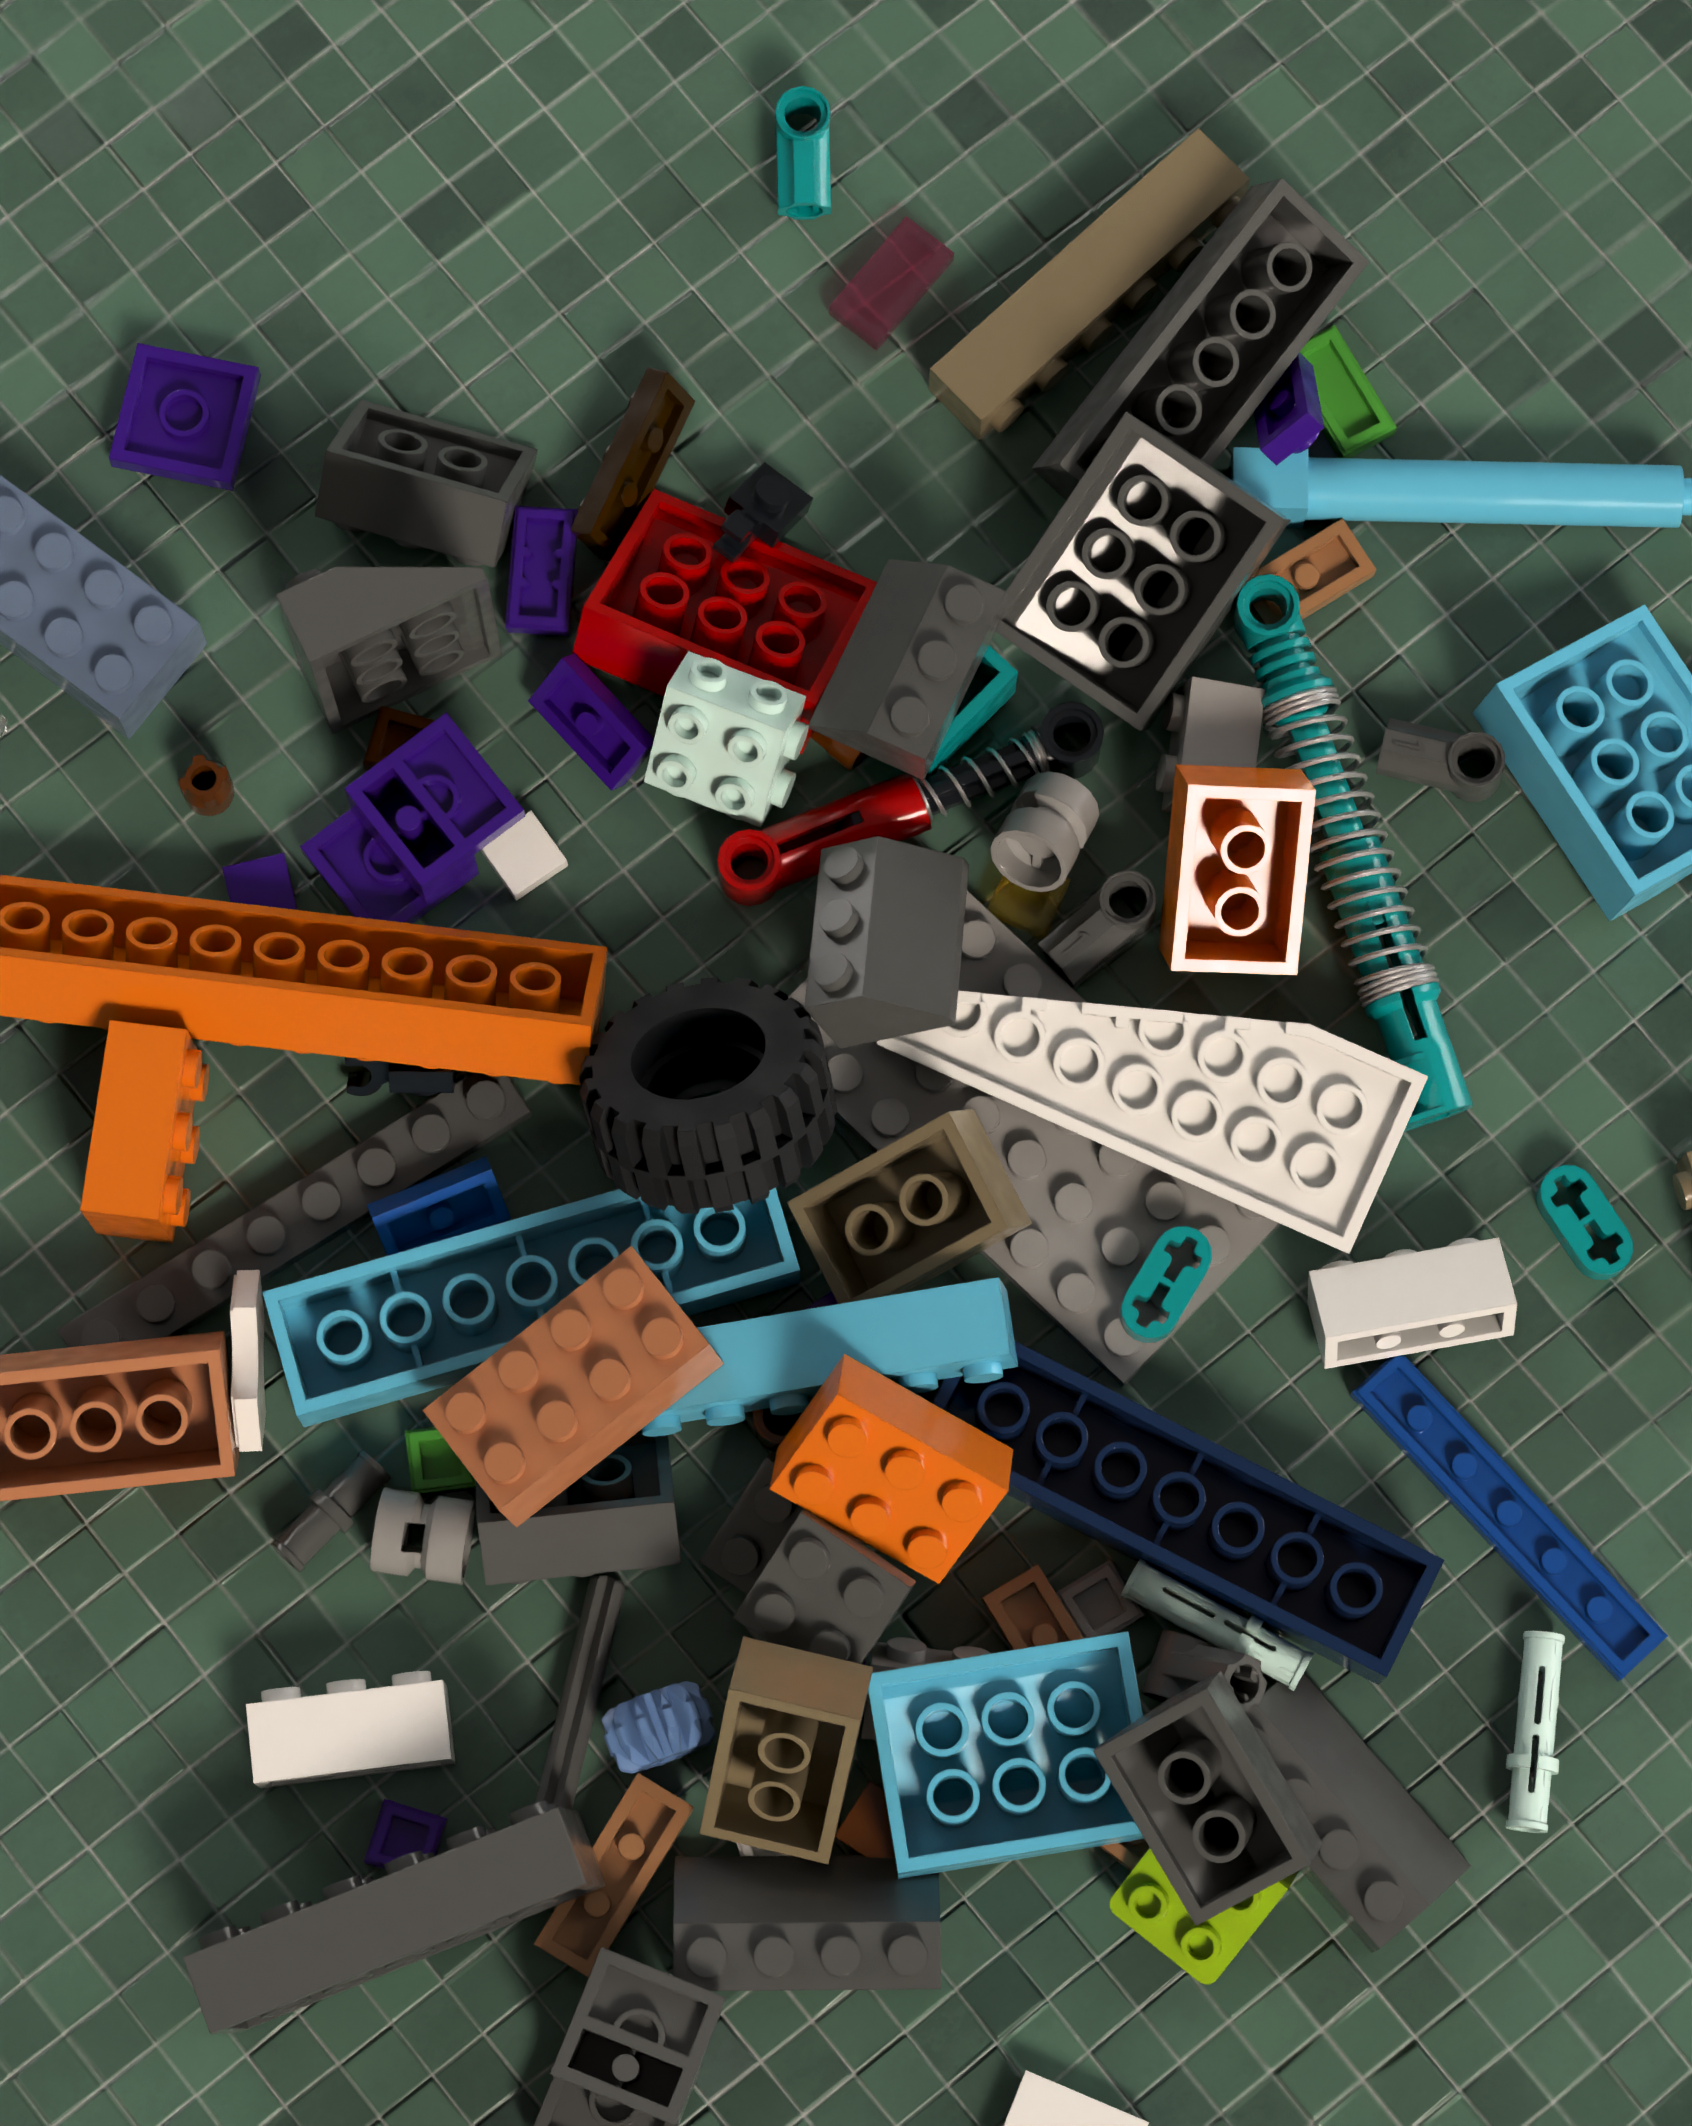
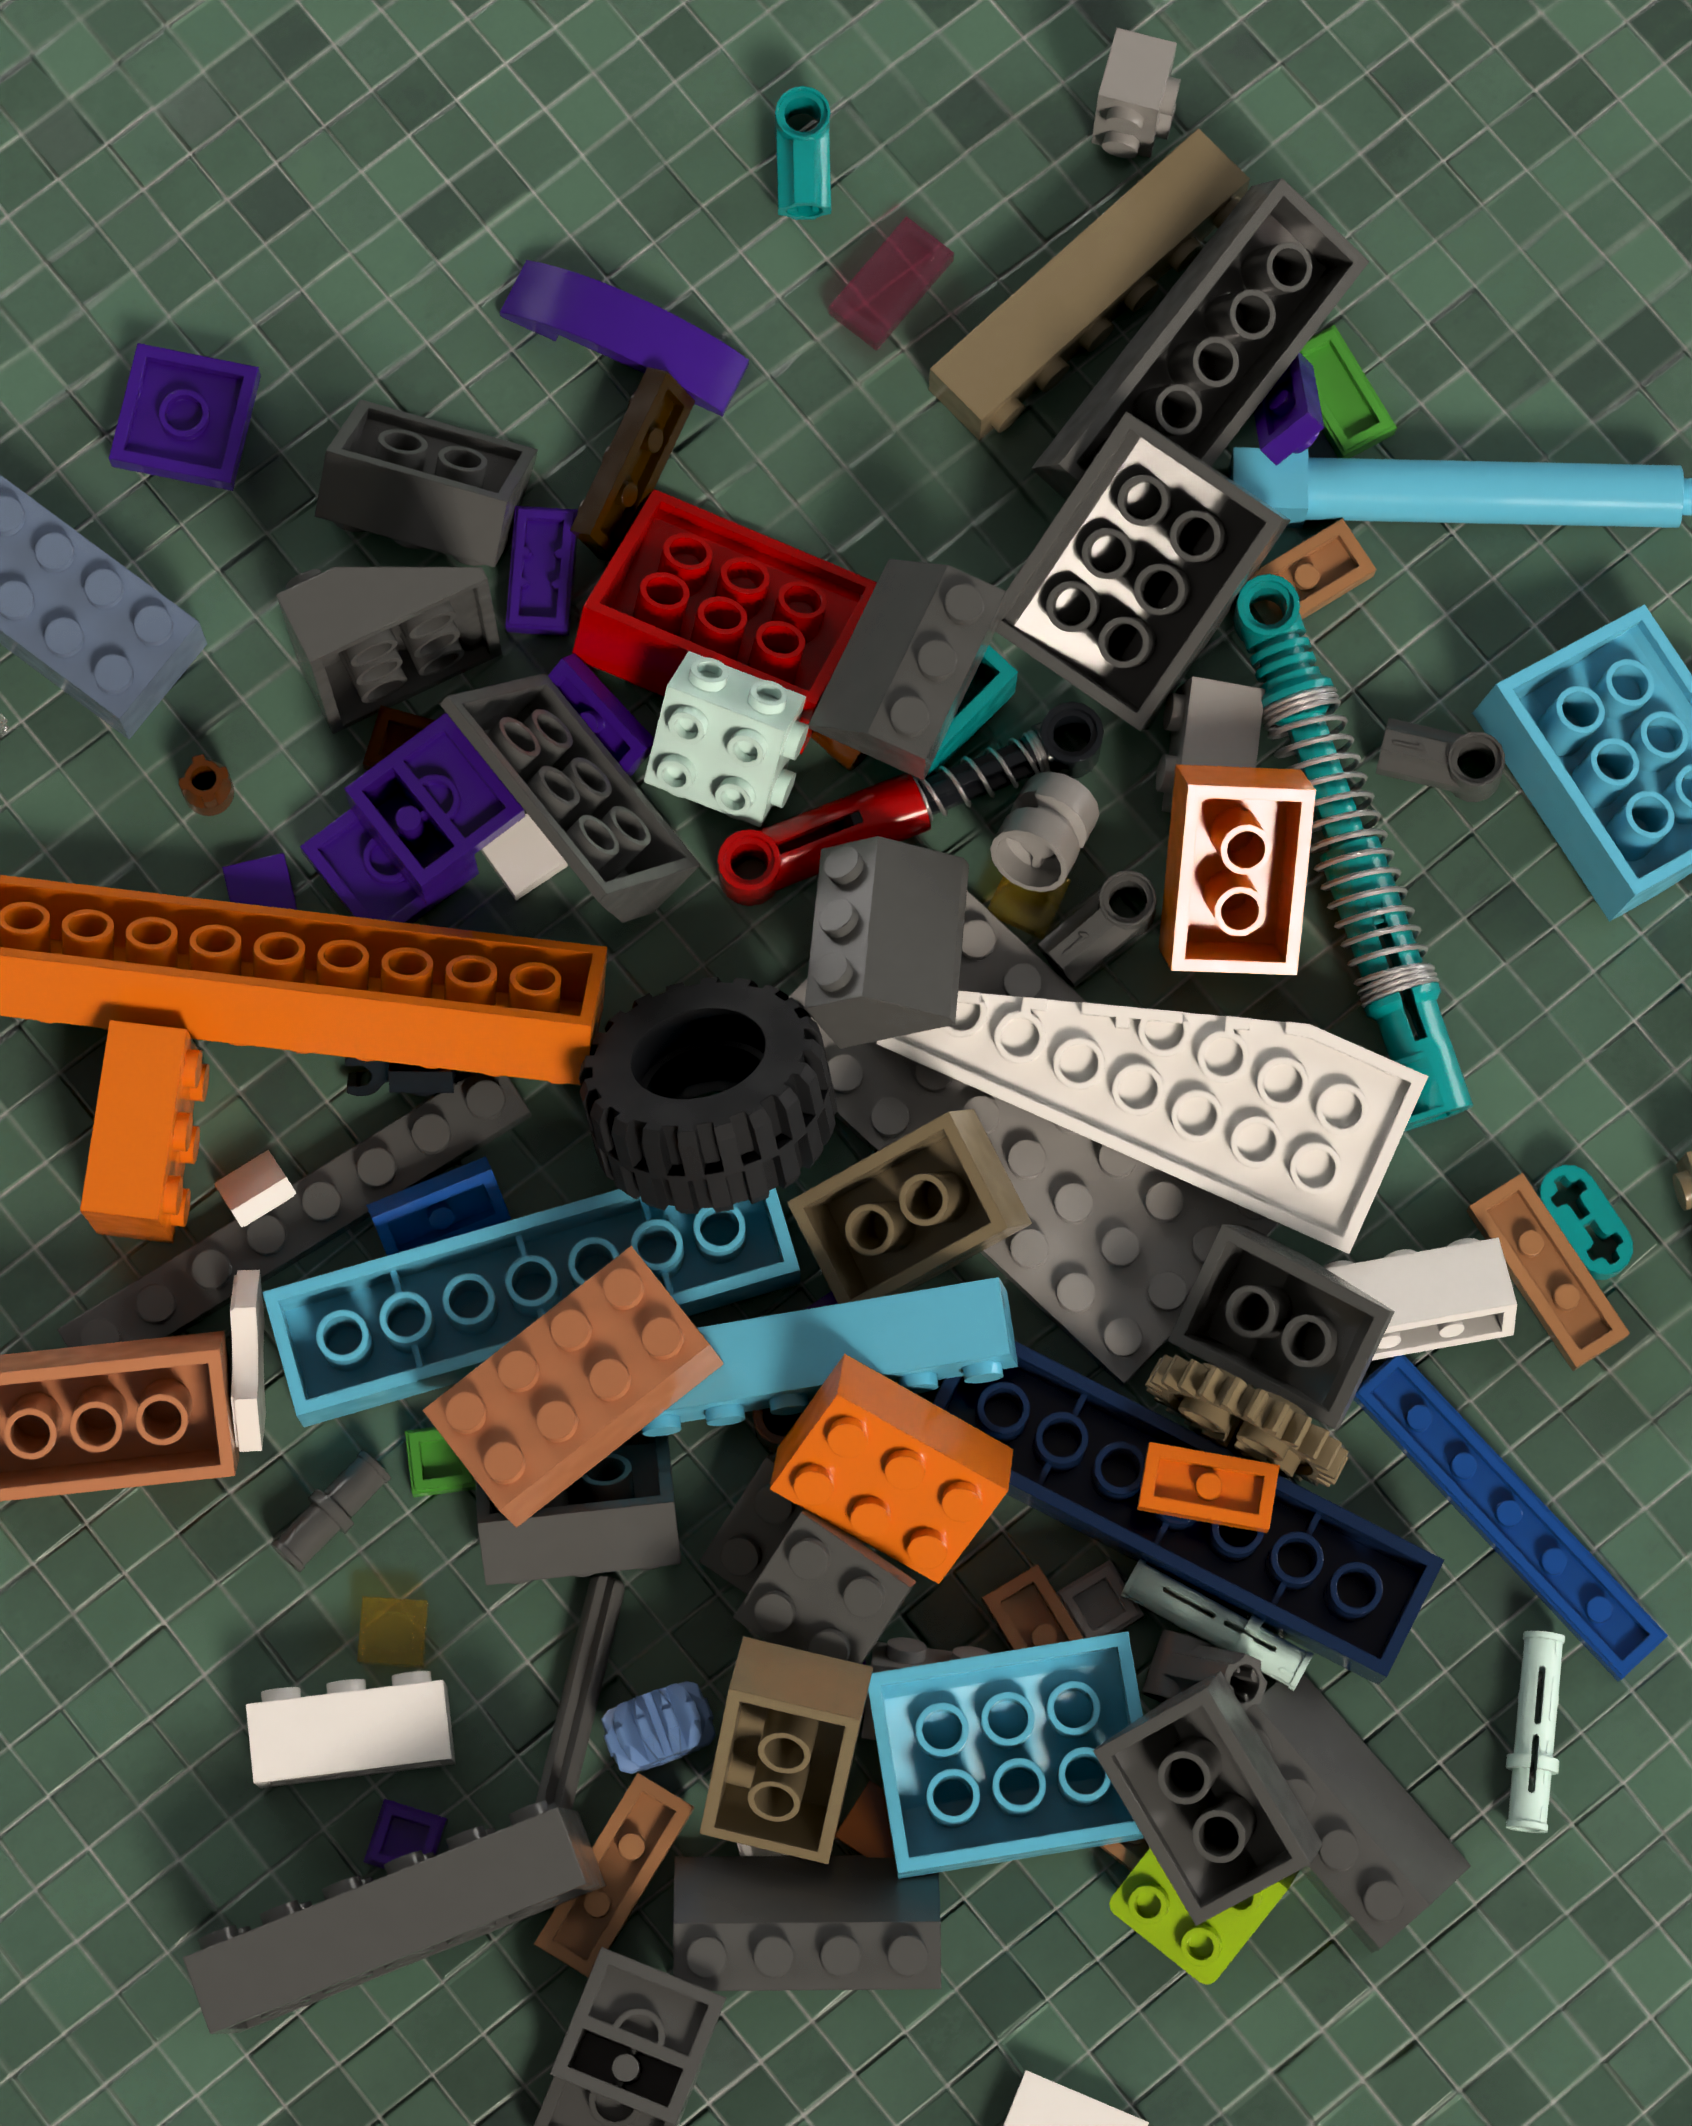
light grey wheel [370,1487,476,1585] -> none
black plate [713,462,813,563] -> none
teal beam [1120,1226,1212,1343] -> none
none -> tile [214,1150,296,1227]
none -> clear yellow tile [357,1596,429,1668]
none -> dark grey slope [440,673,700,923]
none -> dark purple slope [500,260,749,417]
none -> light grey brick [1091,28,1181,158]
none -> orange plate [1137,1442,1280,1533]
none -> dark tan gear [1145,1354,1349,1487]
none -> dark grey slope [1168,1224,1395,1430]
none -> medium nougat plate [1466,1172,1630,1371]

